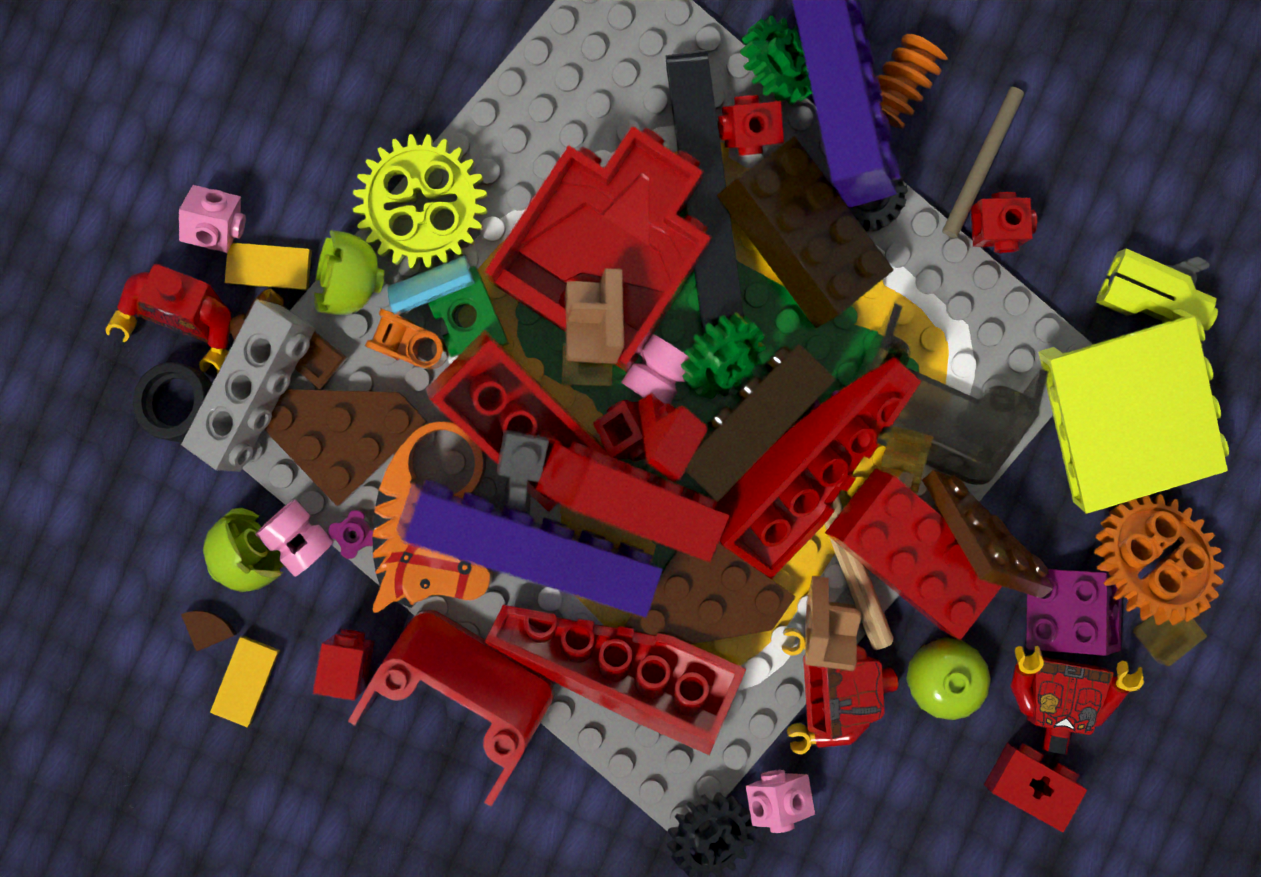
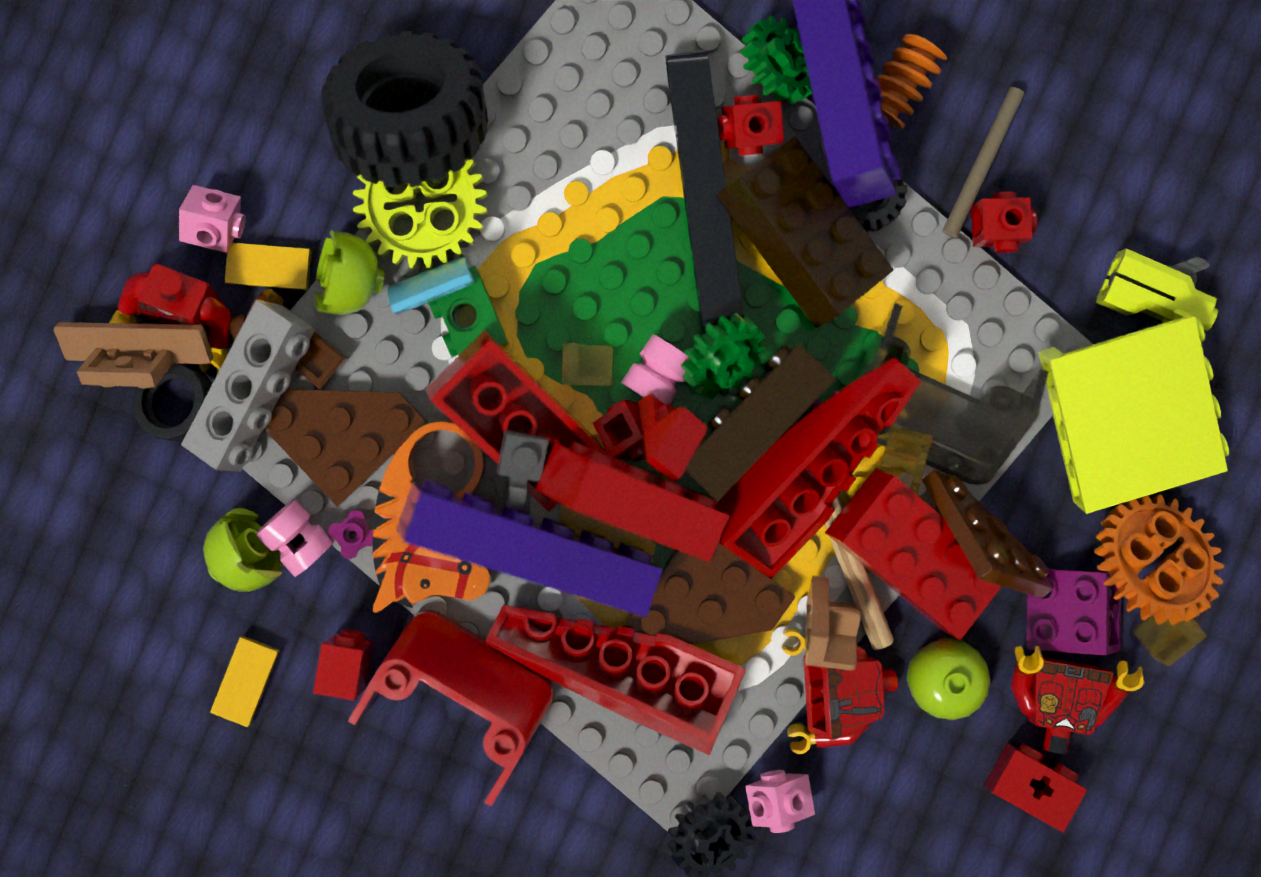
reddish brown tile [181,610,237,652] -> none
orange piece [365,308,449,370] -> none
red panel [484,126,711,373] -> none
medium nougat panel [566,268,623,364] -> none
none -> medium nougat bracket [53,322,213,389]
none -> black tyre [321,31,489,188]

